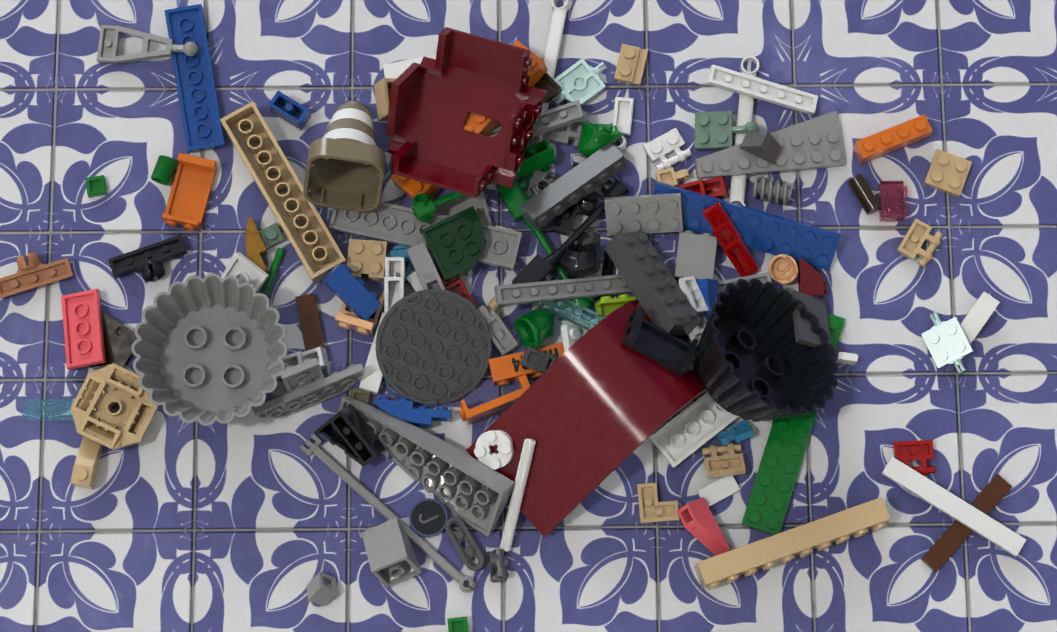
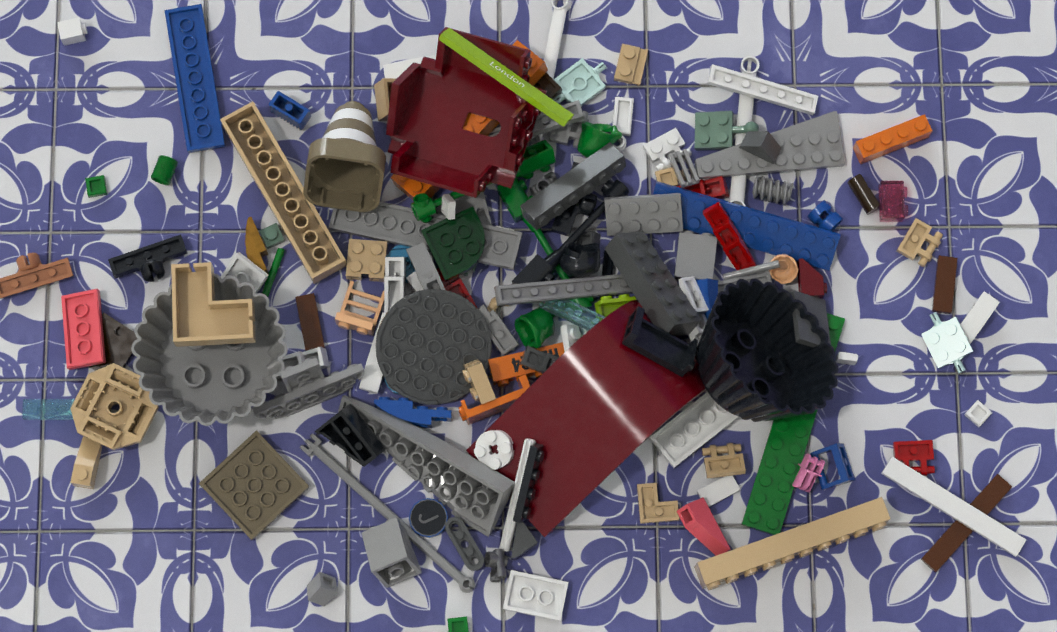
light grey plate [96,25,198,64] -> none
orange panel [161,153,218,231] -> none
blue brick [321,264,381,320] -> none
olive tile [350,388,371,405] -> none
dark azure plate [718,420,754,445] -> none
tan plate [923,149,972,198] -> none
none -> white brick [57,17,88,46]
none -> tan piece [171,262,256,347]
none -> dark tan plate [199,430,309,540]
none -> lime tile [439,28,574,127]
none -> white tile [441,194,456,220]
none -> tan piece [462,359,496,404]
none -> white plate [503,570,569,621]
none -> dark grey slope [511,522,538,561]
none -> black plate [513,443,544,523]
none -> light grey tile [668,149,700,188]
none -> light grey bar [723,260,780,280]
none -> bright pink arm [792,453,825,493]
none -> blue wheel [807,200,843,231]
none -> blue tile [810,443,855,490]
none -> reddish brown tile [932,255,958,314]
none -> white tile [964,400,992,428]

